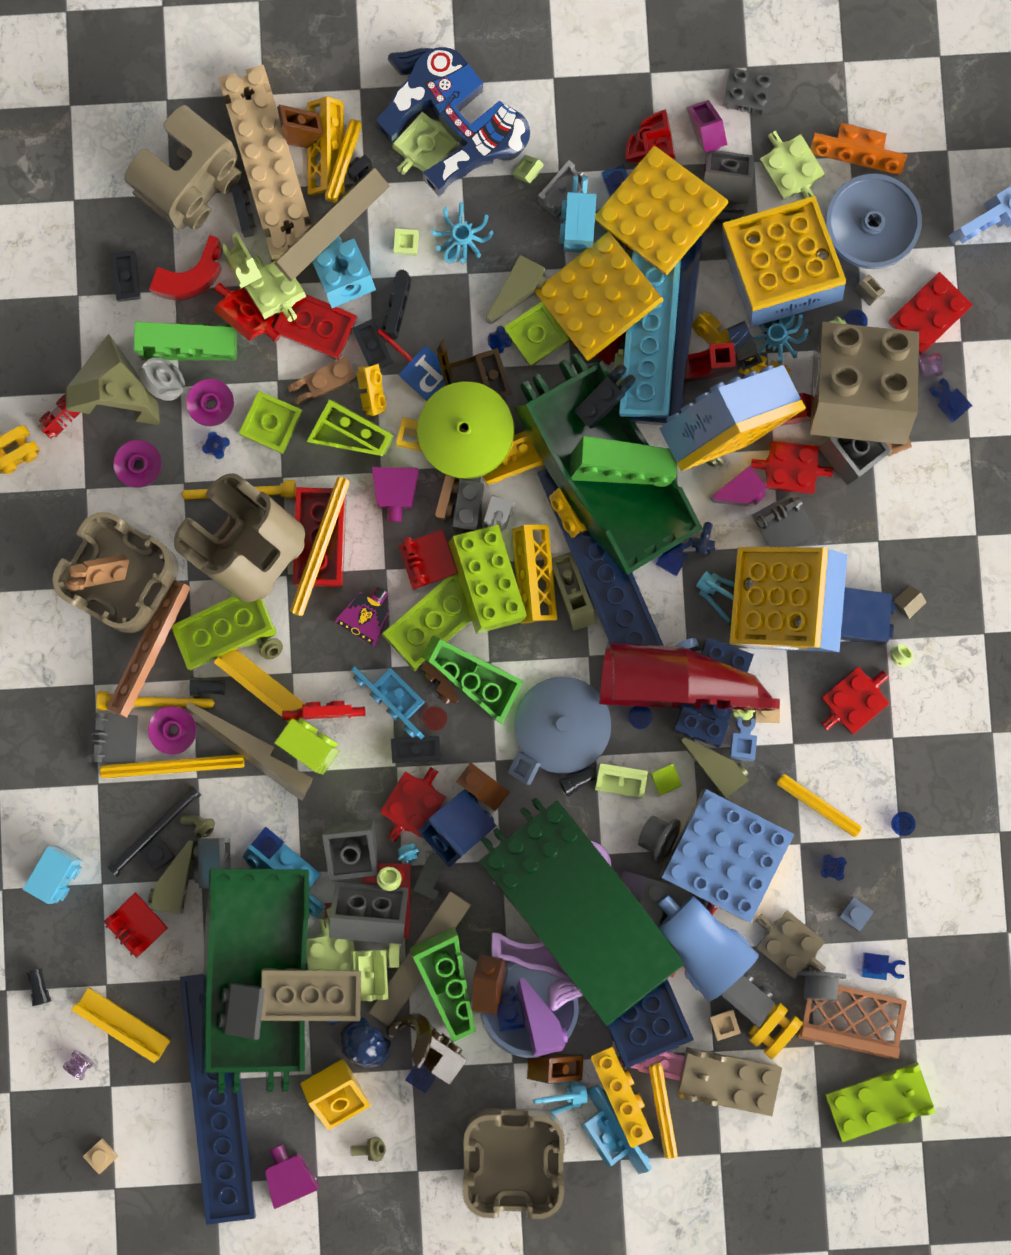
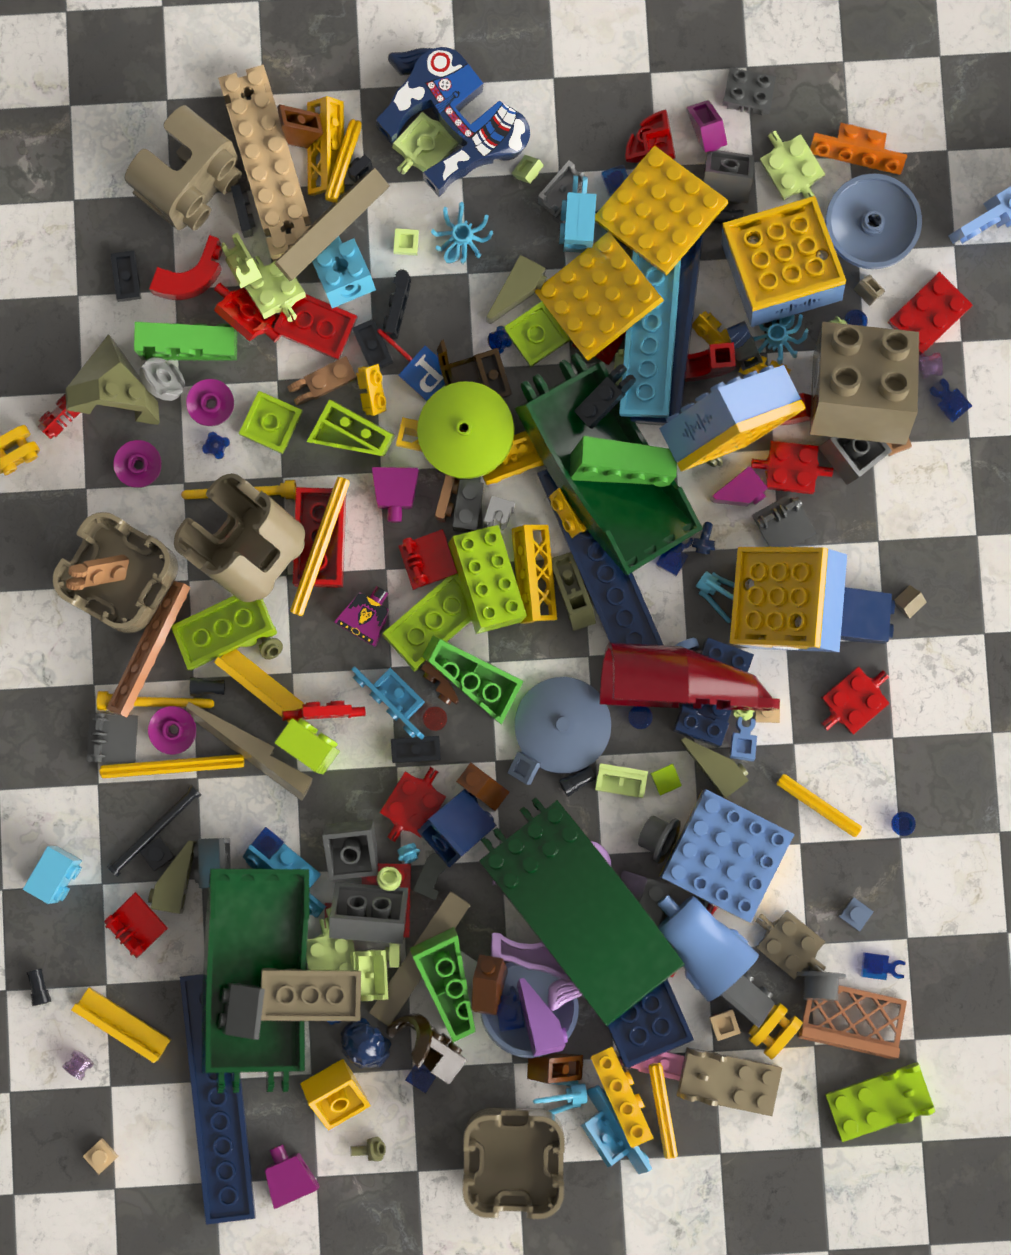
olive plate [181,815,215,838] -> none
clear blue plate [820,854,847,881] -> none
yellowish green plate [891,644,913,667] -> none

